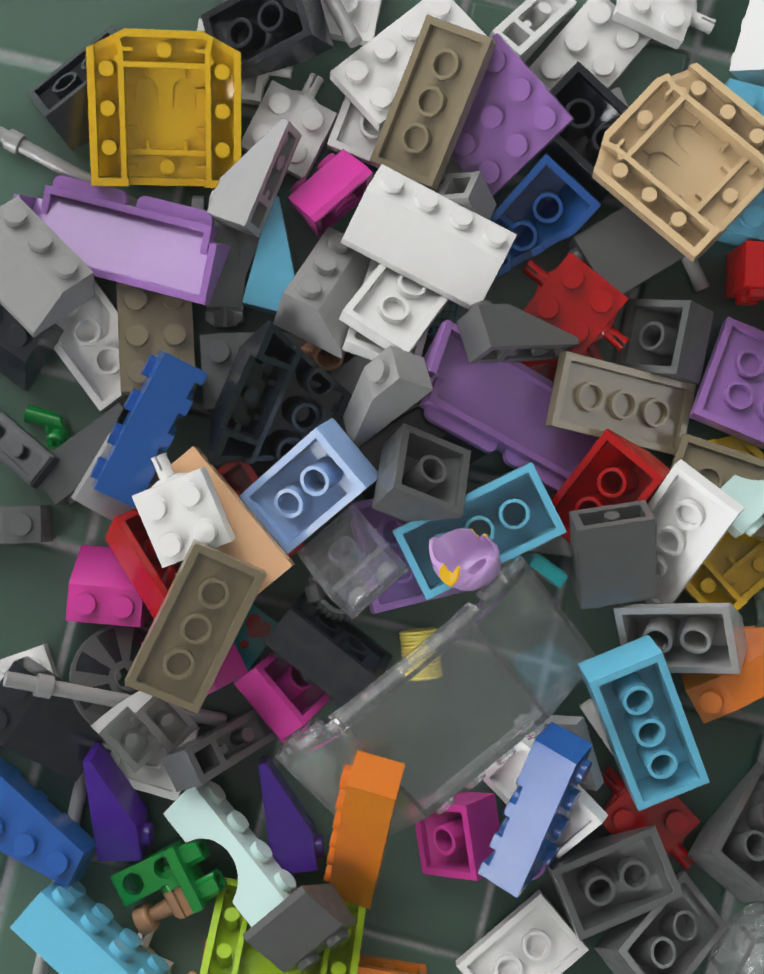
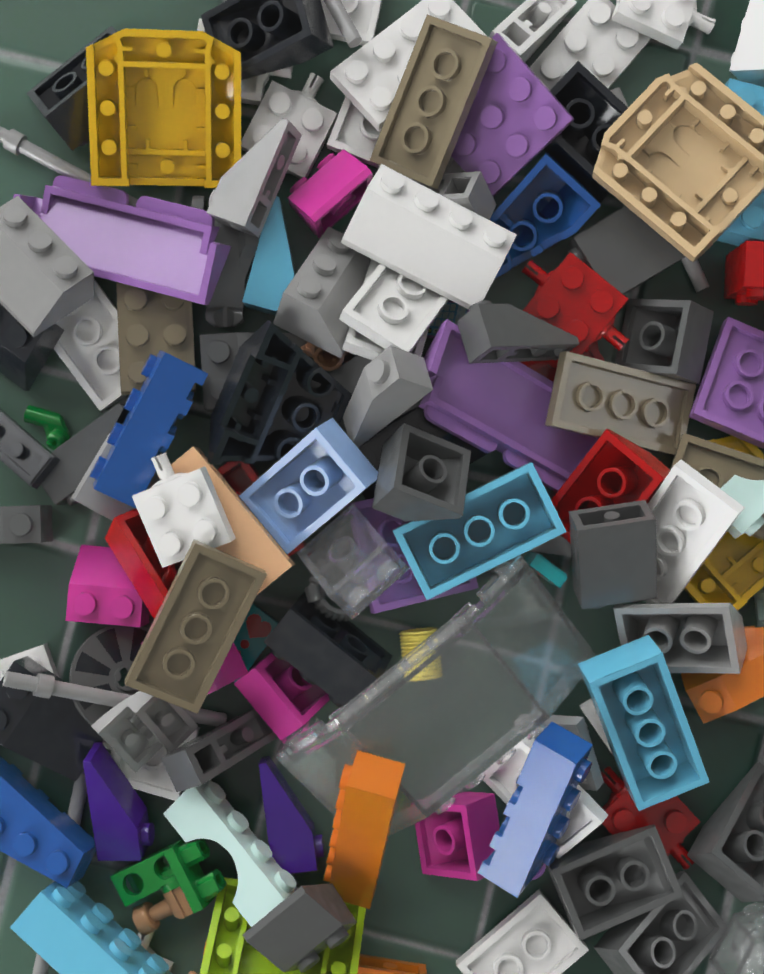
lavender hair [429,528,502,591] -> none

